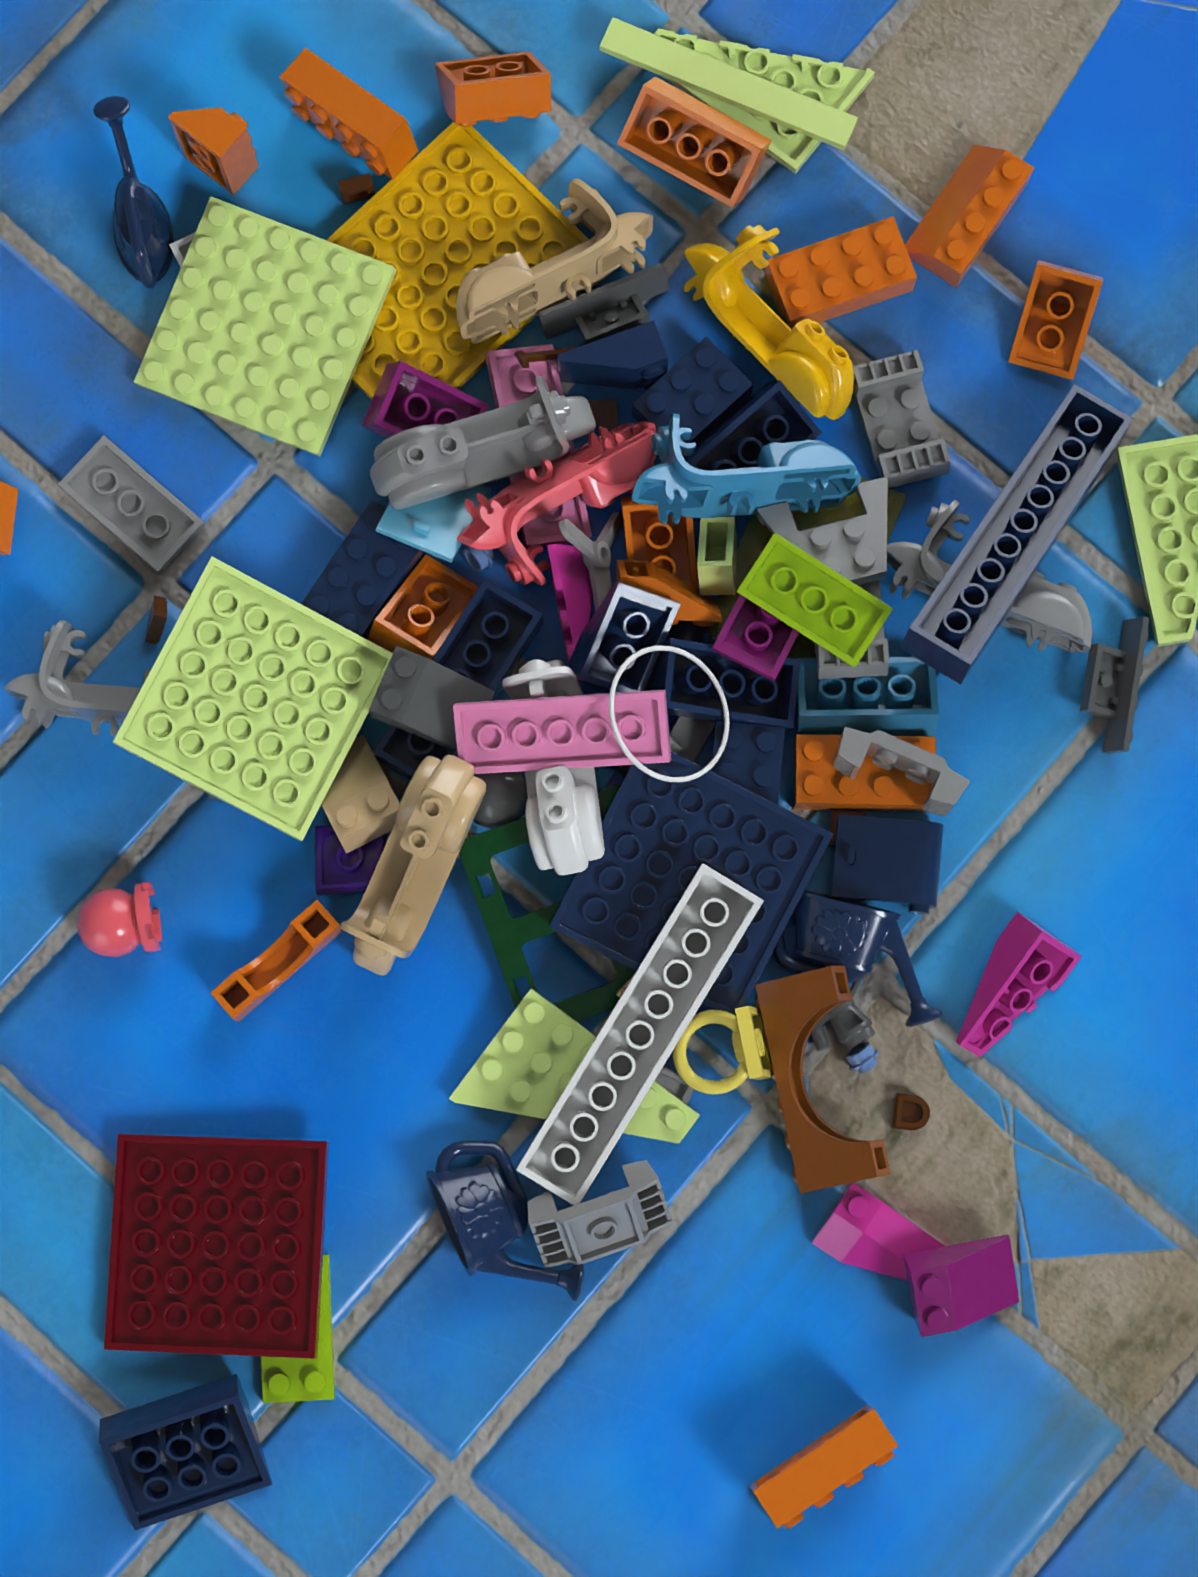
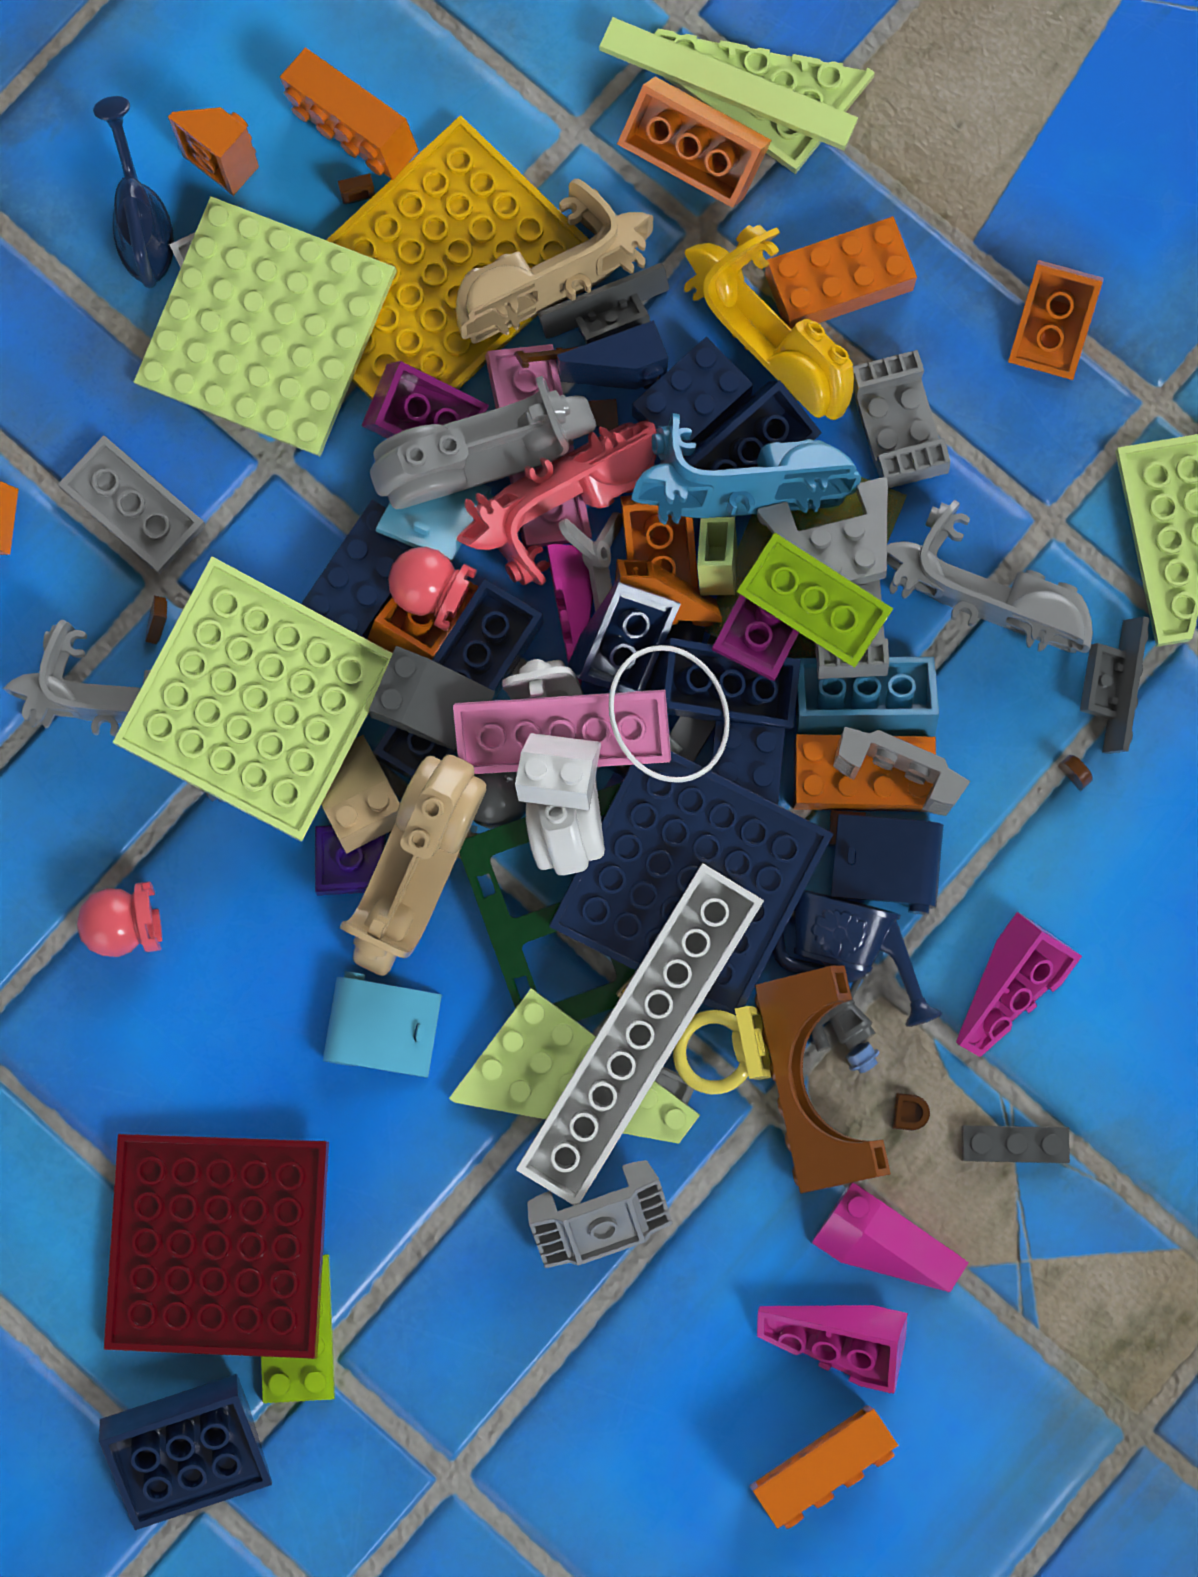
orange arch [210,900,344,1023] -> none
dark blue piece [426,1141,584,1301] -> none
orange slope [435,51,551,126] -> none
medium blue plate [463,546,494,572] -> none
dark blue brick [900,384,1134,685] -> none
magenta slope [903,1234,1019,1337] -> none
orange slope [905,145,1034,288] -> none
none -> medium azure door [323,971,442,1078]
none -> coral tile [388,547,477,631]
none -> white slope [515,733,601,810]
none -> dark pink wedge [757,1305,908,1394]
none -> dark grey plate [962,1125,1070,1163]
none -> reddish brown tile [1058,755,1093,791]

